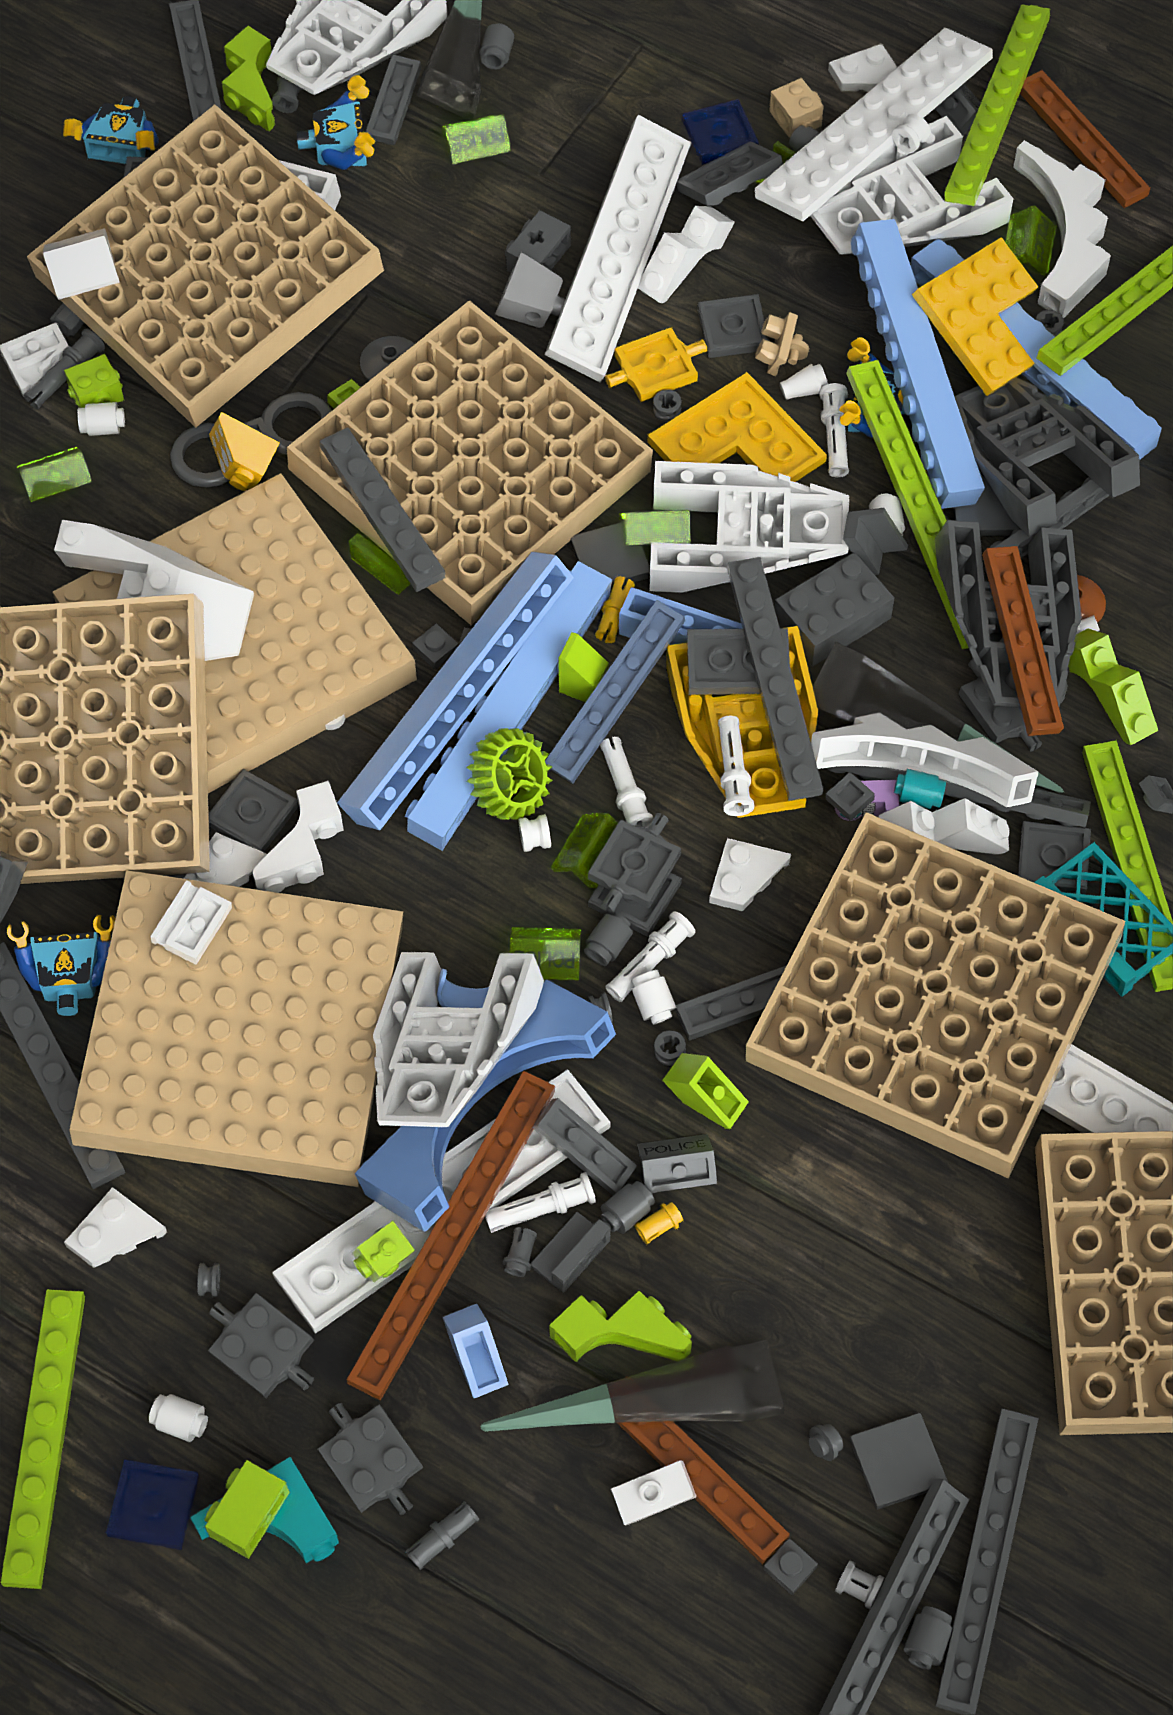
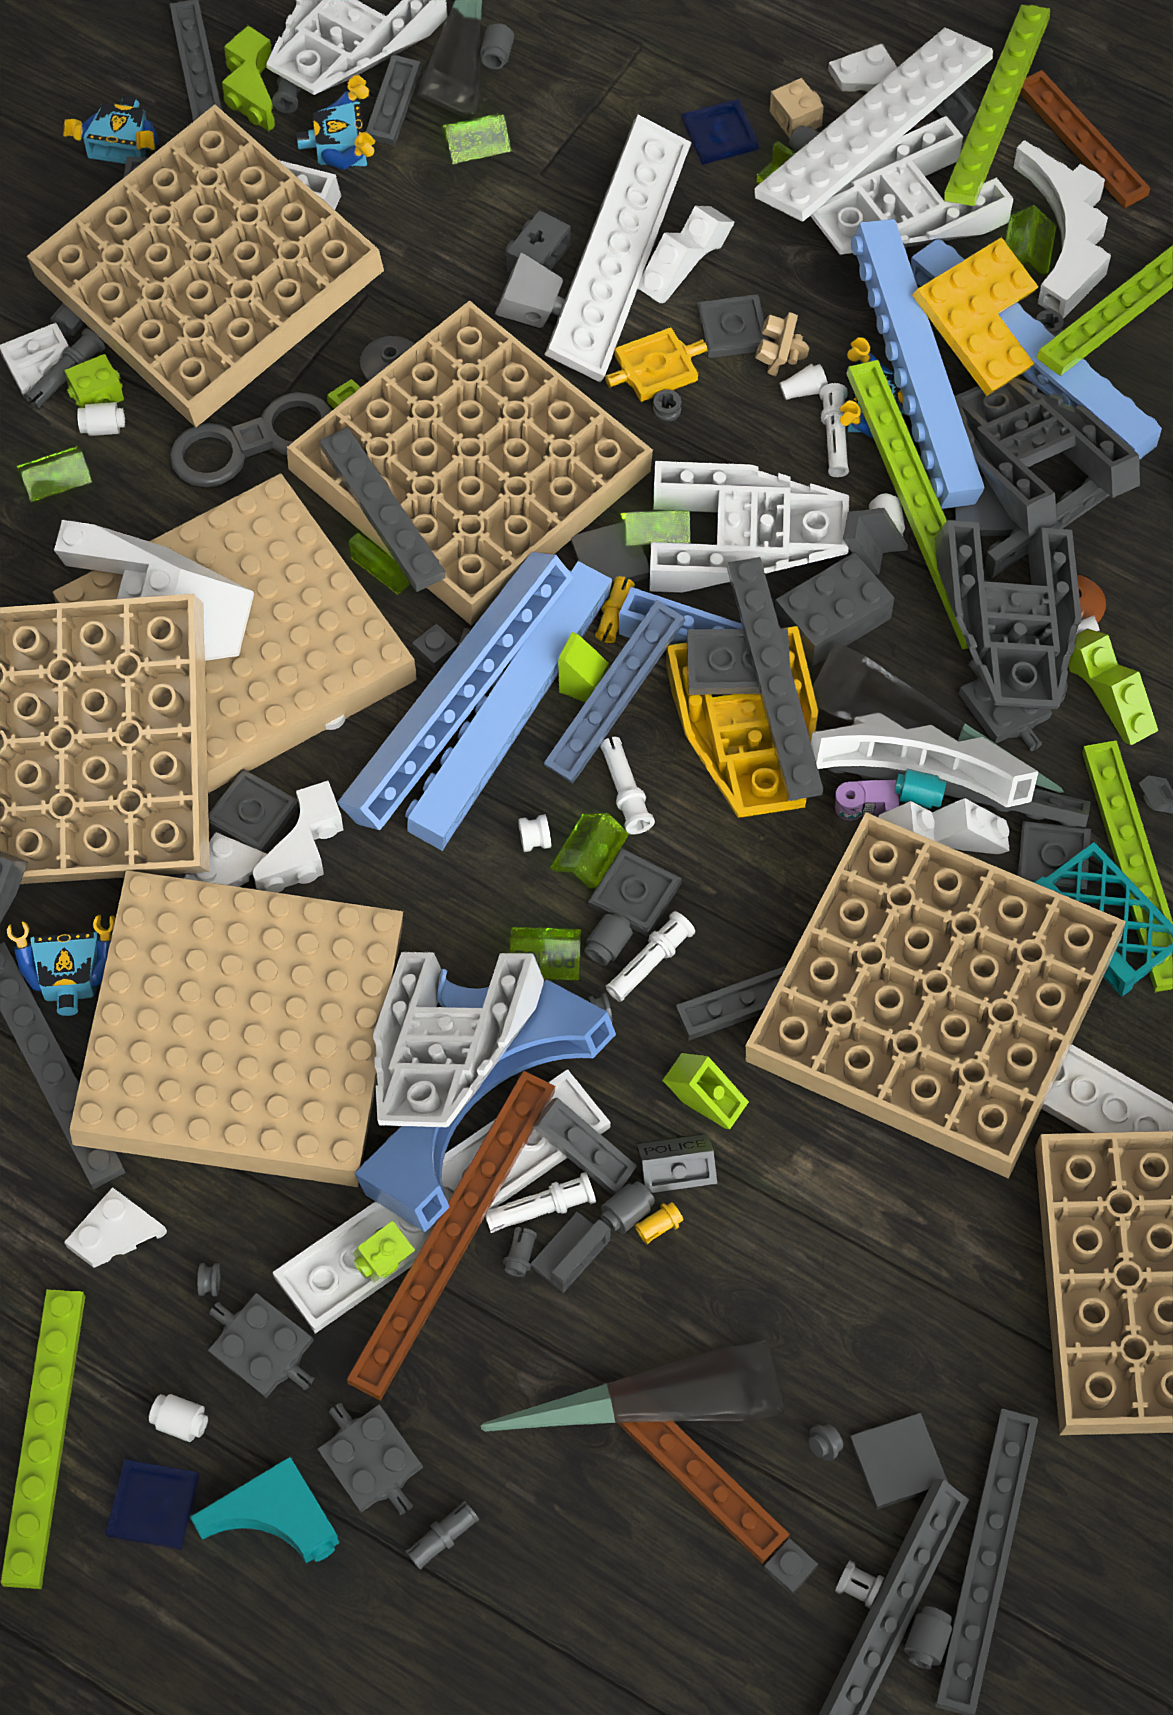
white slope [43,228,120,300] -> none
white plate [151,880,232,965] -> none
lime brick [205,1460,290,1559] -> none
yellow slope [209,412,279,491] -> none
light blue slope [443,1304,508,1398] -> none
lime gear [466,728,553,820] -> none
lime arch [549,1291,692,1362] -> none
dark grey plate [588,813,681,914] -> none
white plate [611,1460,697,1525] -> none
white brick [631,970,676,1024] -> none
yellow plate [648,372,827,482] -> none
dark grey bush [654,1030,686,1066] -> none
dark grey plate [676,141,783,206] -> none
white wing [709,838,791,911] -> none
white pin [718,716,755,816] -> none
dark grey plate [826,772,875,821] -> none
white wheel [892,114,931,154] -> none
dark orange plate [982,546,1064,736] -> none

